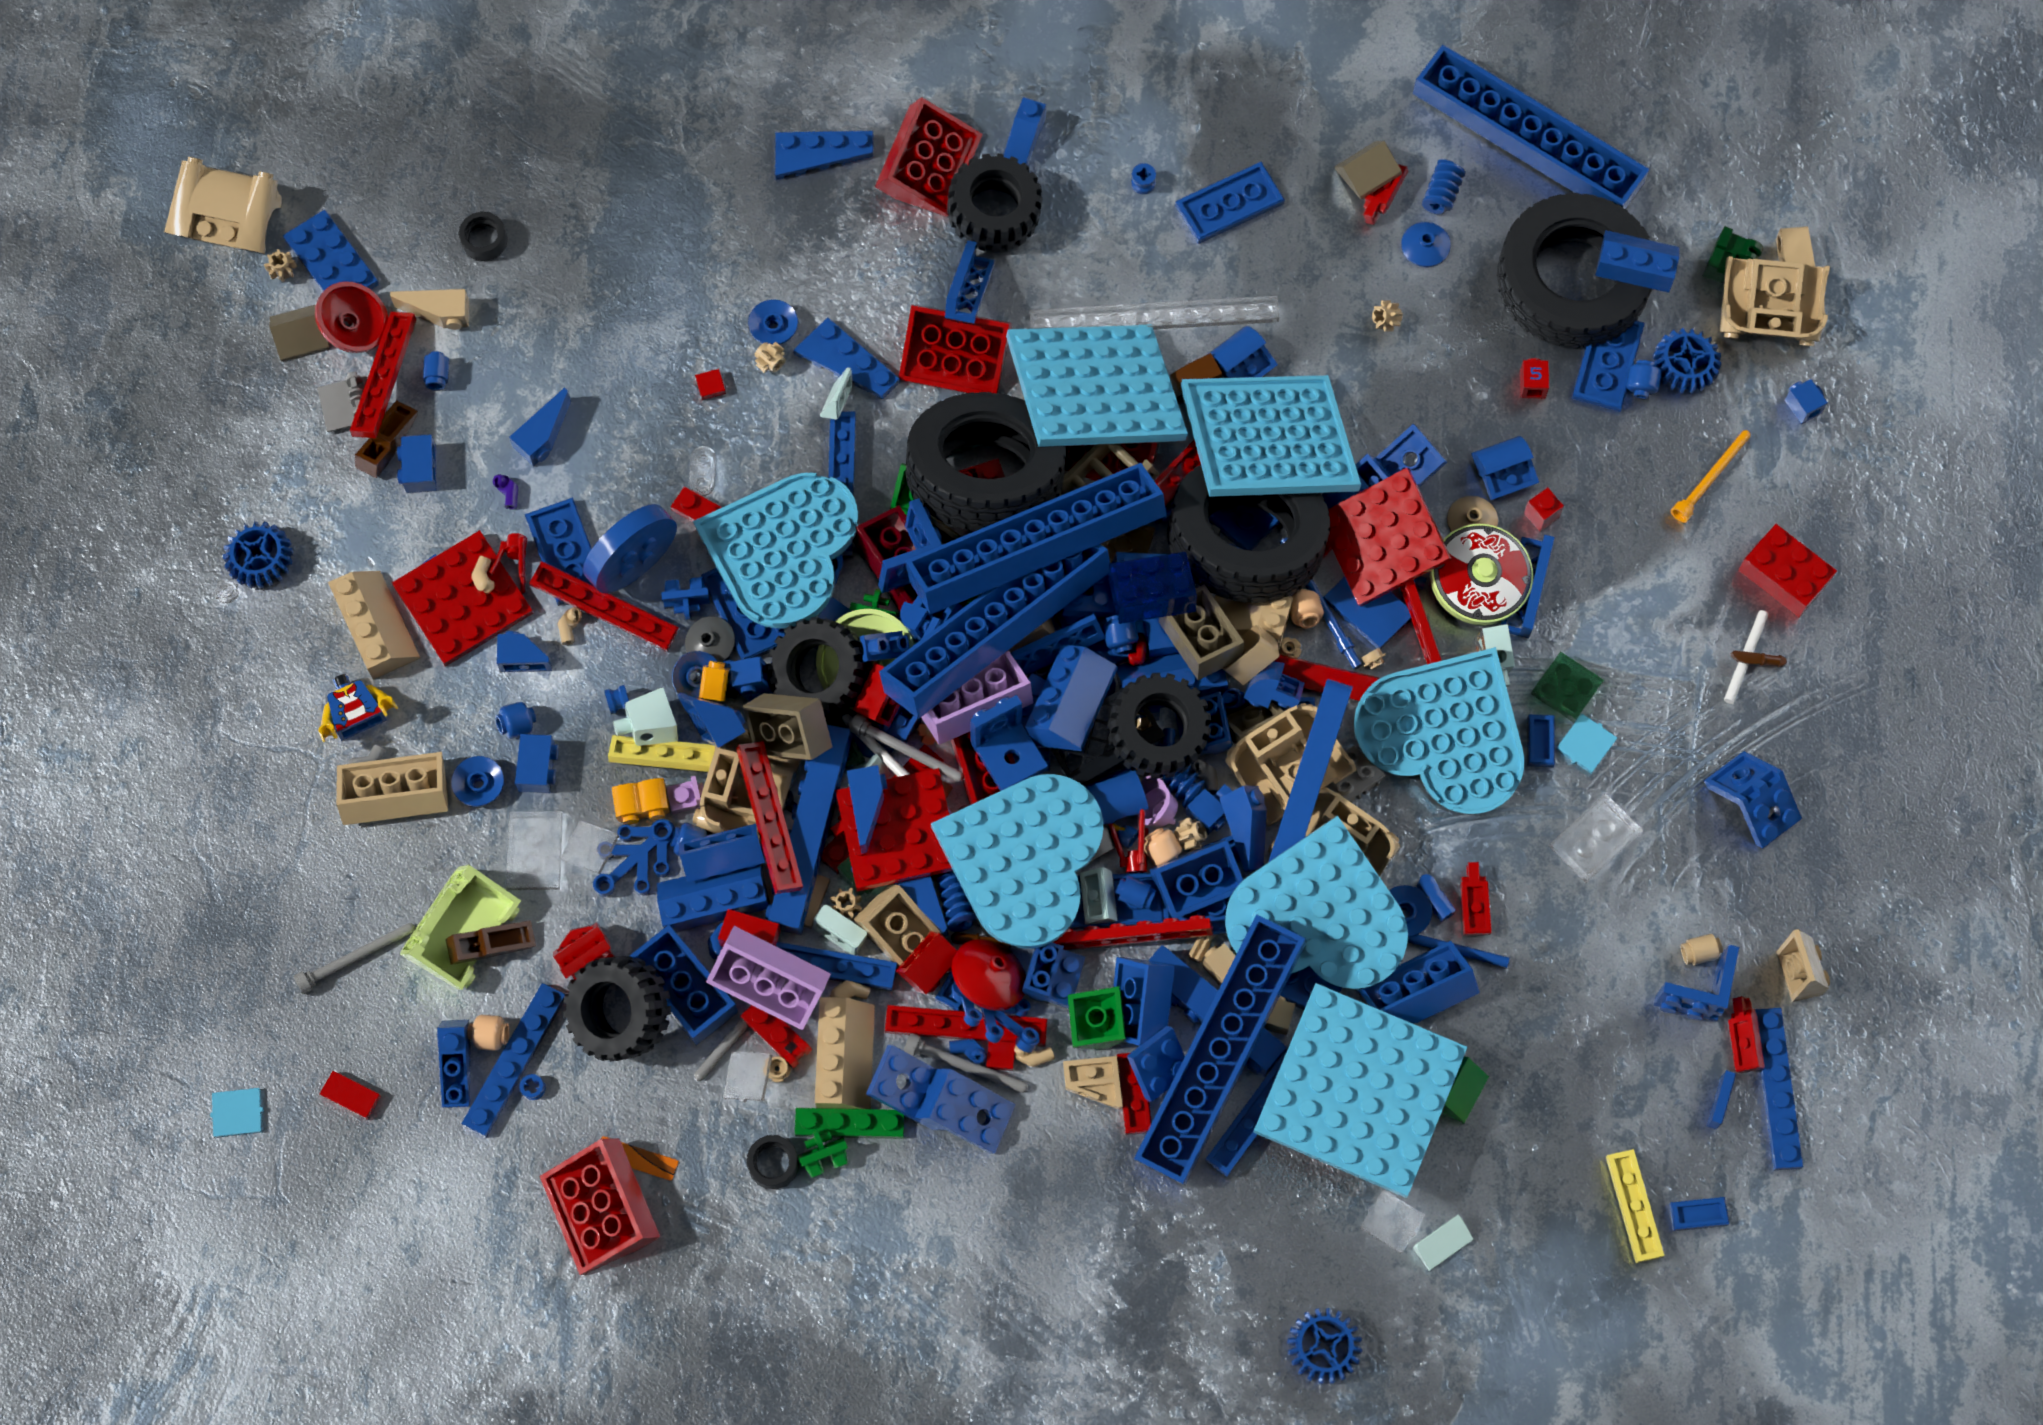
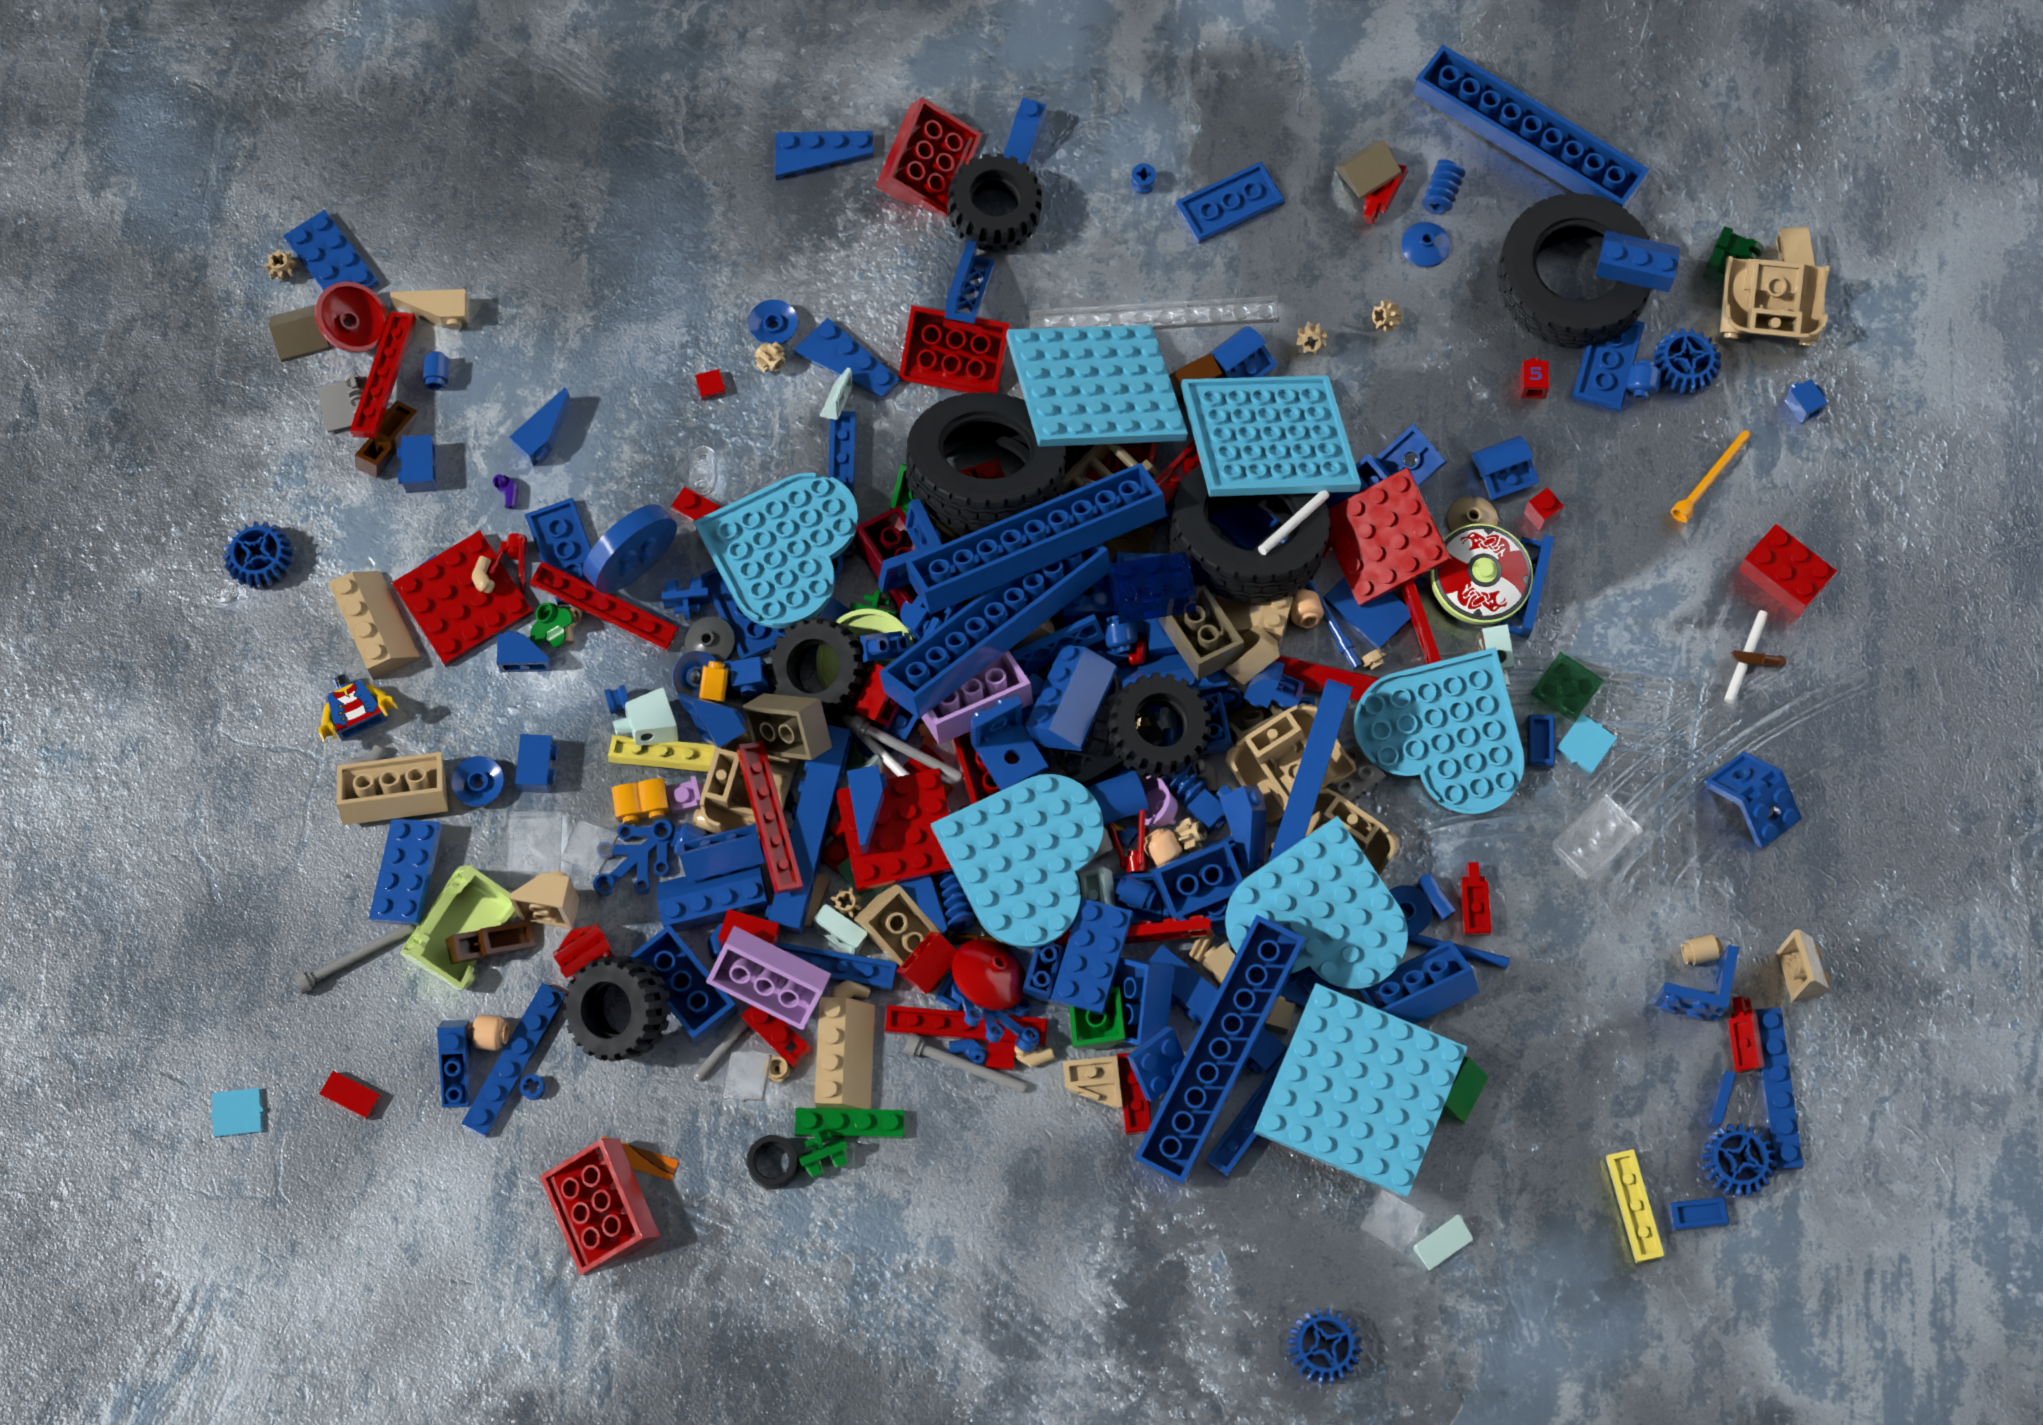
tan piece [164,157,282,254] -> none
black tyre [458,211,508,261] -> none
blue head [495,701,536,739] -> none
blue bracket [866,1045,1016,1154] -> none
tan plate [1279,637,1302,658] -> none
none -> blue plate [369,819,443,925]
none -> tan slope [509,871,580,929]
none -> green plate [530,603,573,648]
none -> blue plate [1051,898,1134,1015]
none -> white bar [1258,490,1329,555]
none -> tan gear [1296,322,1327,354]
none -> blue gear [1701,1123,1777,1198]

